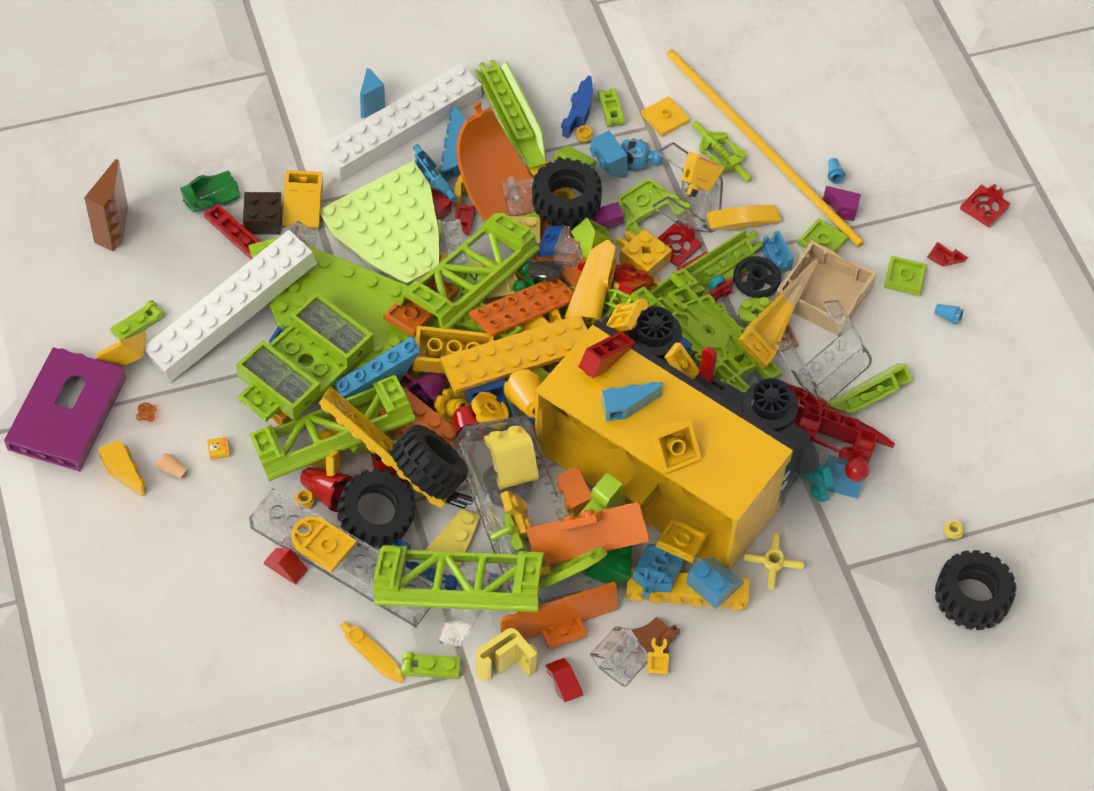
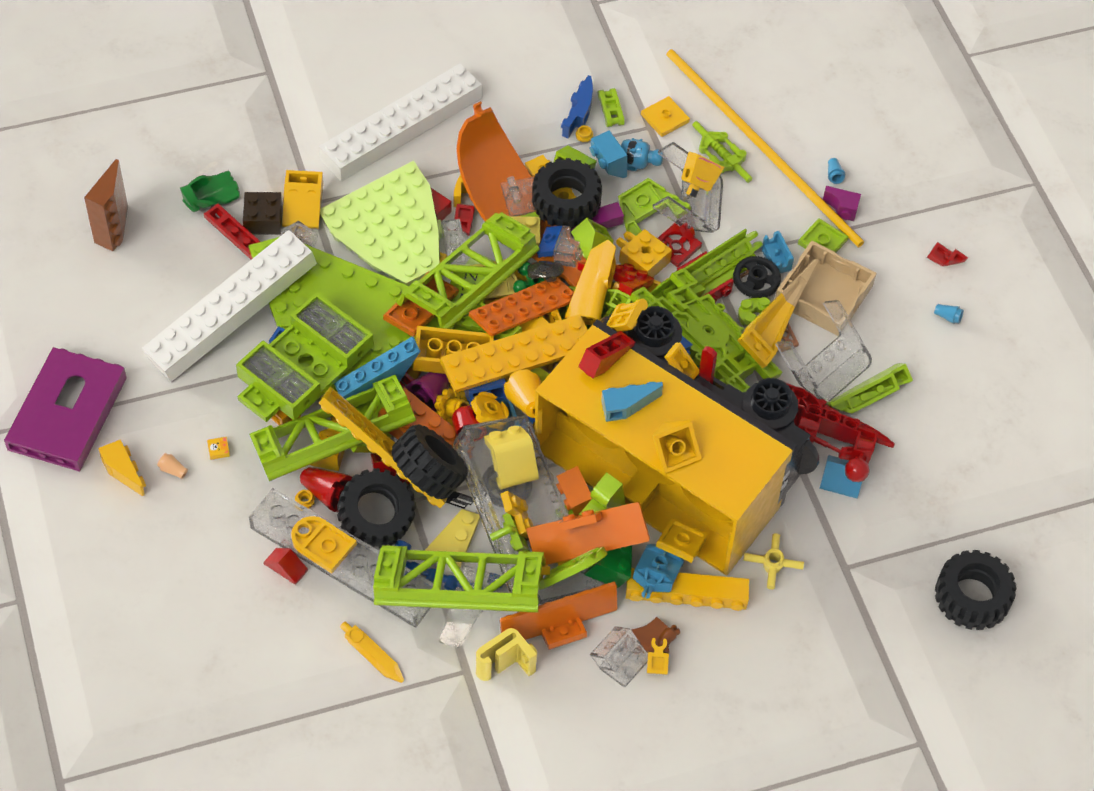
yellow slope [95,331,147,367] -> none
lime plate [110,300,165,341] -> none
clear orange plate [136,402,157,422] -> none
yellow tile [326,450,340,476] -> none
dark azure slope [360,68,385,118] -> none
lime plate [401,652,460,679] -> none
dark azure plate [413,144,458,202] -> none
dark azure slope [439,105,466,181] -> none
lime hinge [474,59,546,169] -> none
red slope [545,658,583,703] -> none
dark azure slope [686,557,744,609] -> none
yellow slope [706,205,781,231] -> none
teal tile [708,275,727,290] -> none
teal plate [799,463,834,502] -> none
lime tile [884,256,927,296] -> none
light yellow plate [944,520,964,540] -> none
red piece [960,184,1011,228] -> none

